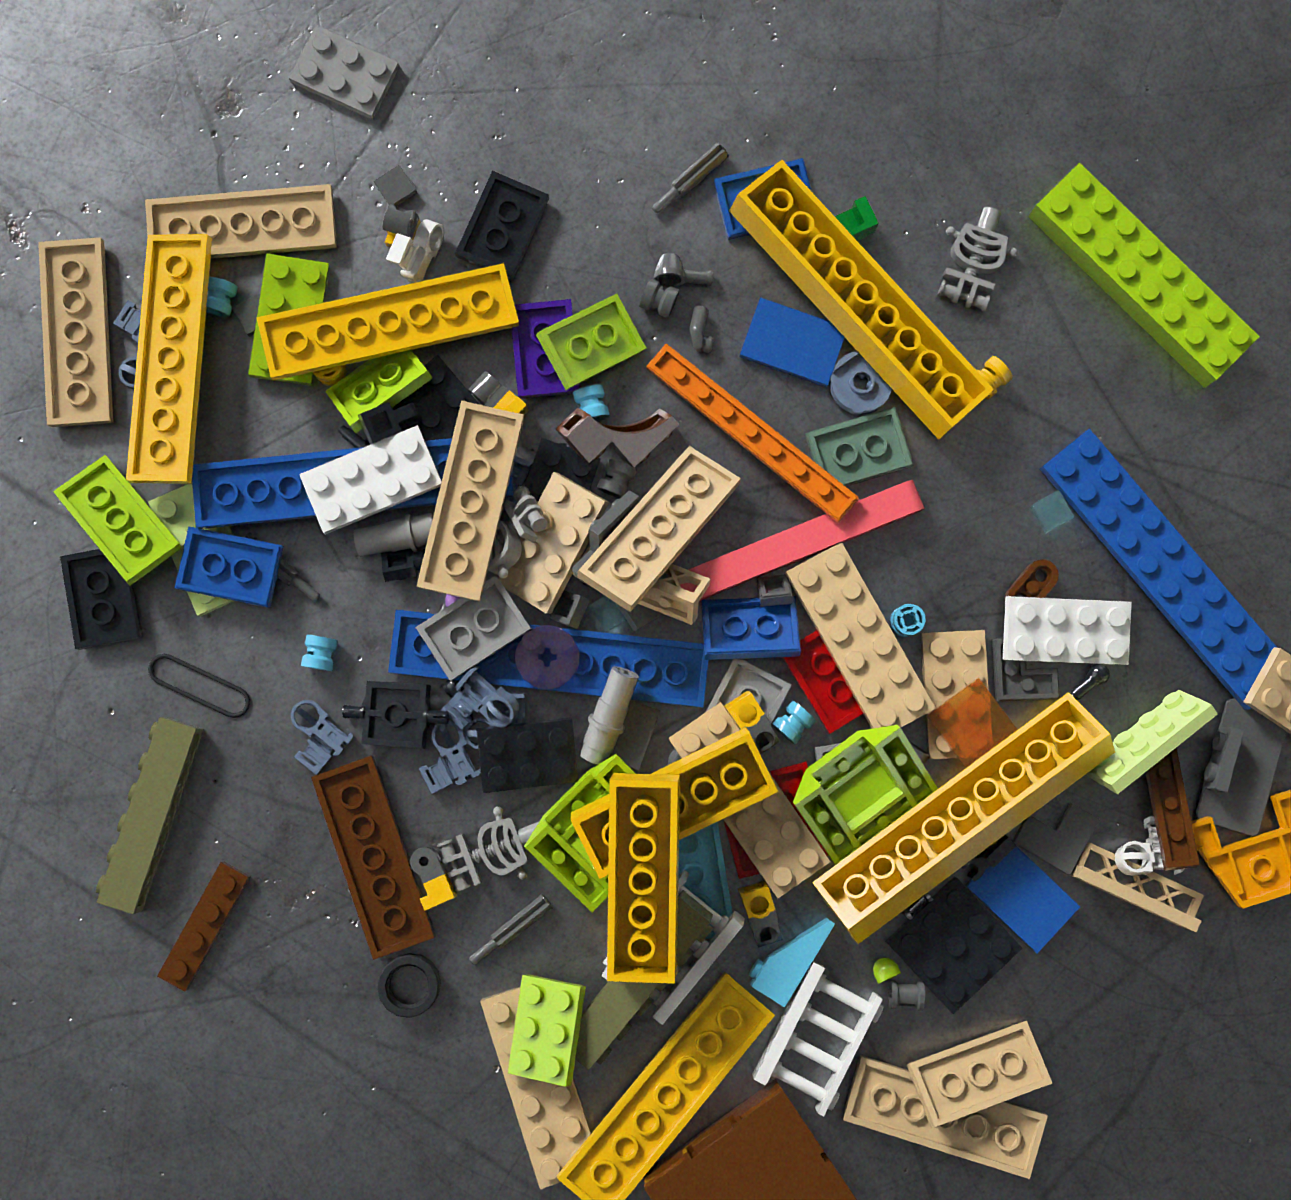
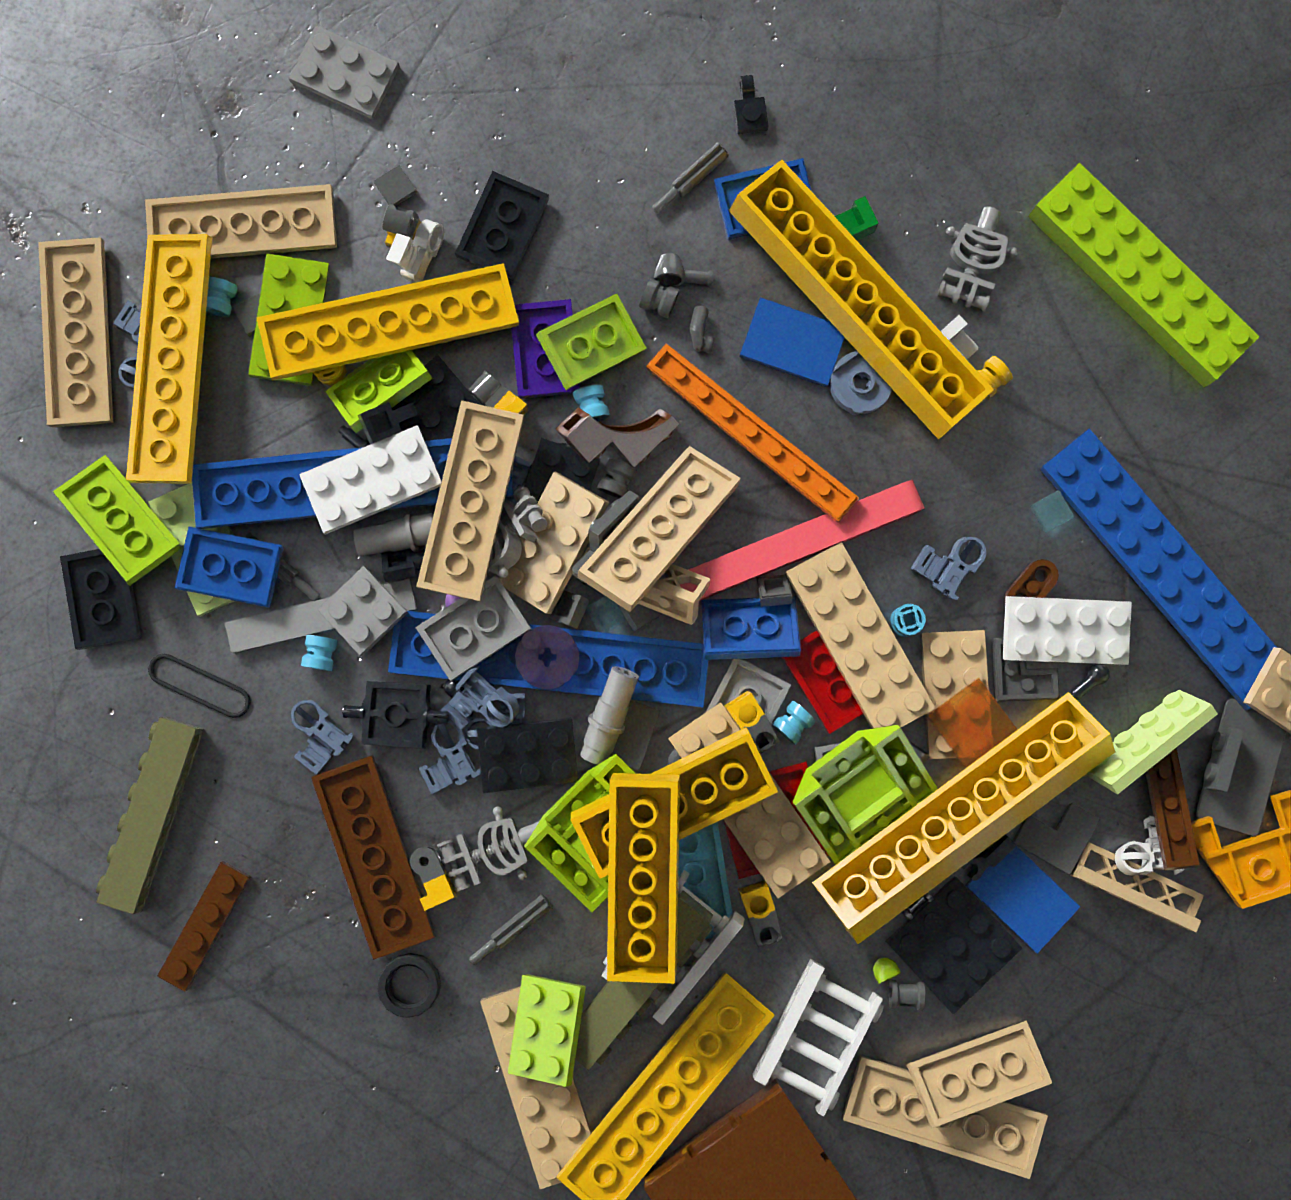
medium azure slope [748,918,835,1007] -> none
sand green tile [805,407,914,487] -> none
none -> light grey tile [225,578,418,654]
none -> light grey plate [317,566,408,656]
none -> black plate [733,75,769,134]
none -> sand blue piece [910,537,986,600]
none -> white panel [941,315,978,360]

